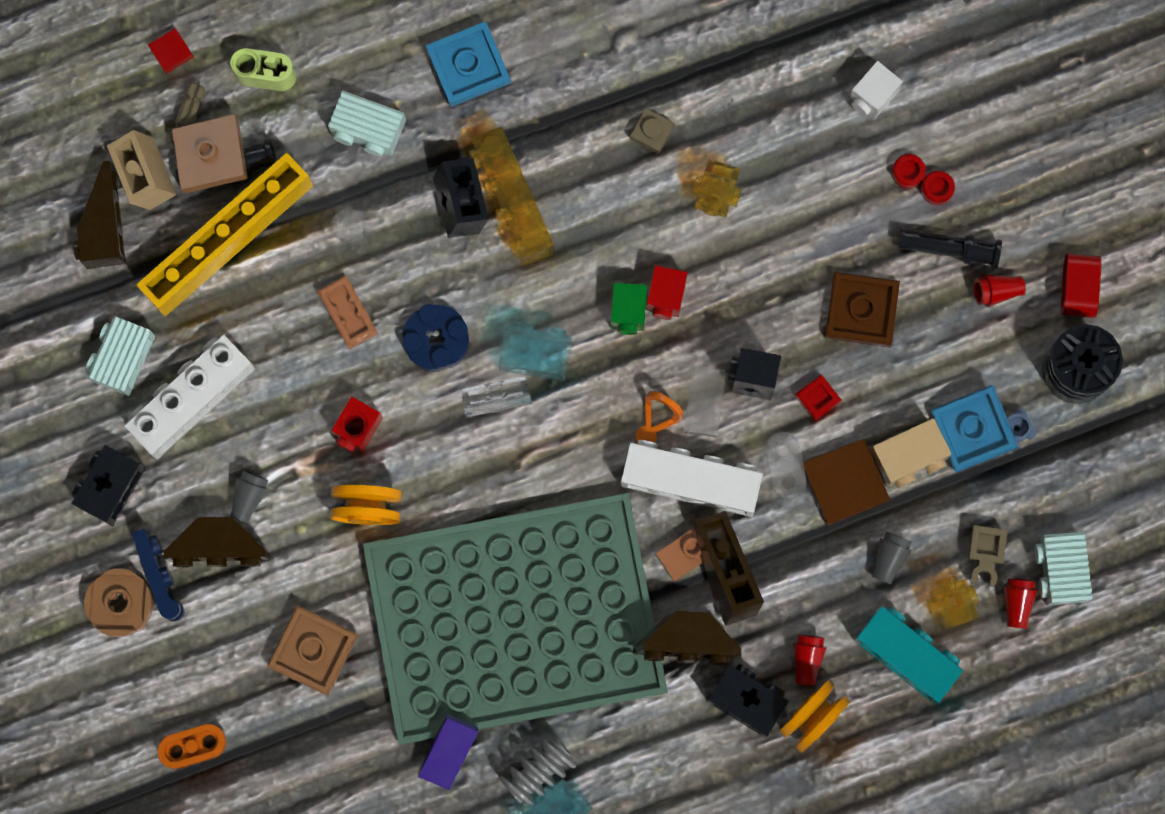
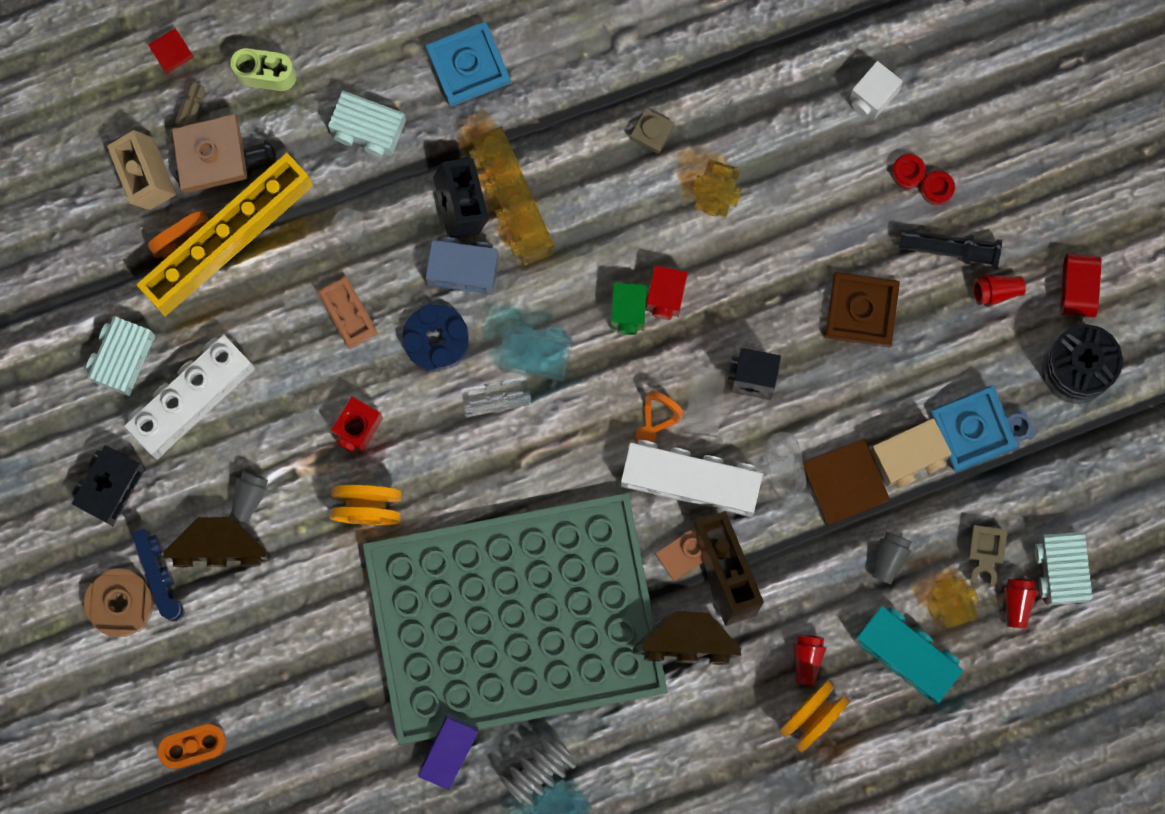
dark brown slope [73,160,126,269] -> none
medium nougat plate [266,605,359,697] -> none
black brick [707,664,789,738] -> none
red tile [794,374,842,422] -> none
none -> orange plate [147,210,209,260]
none -> sand blue brick [426,237,499,295]

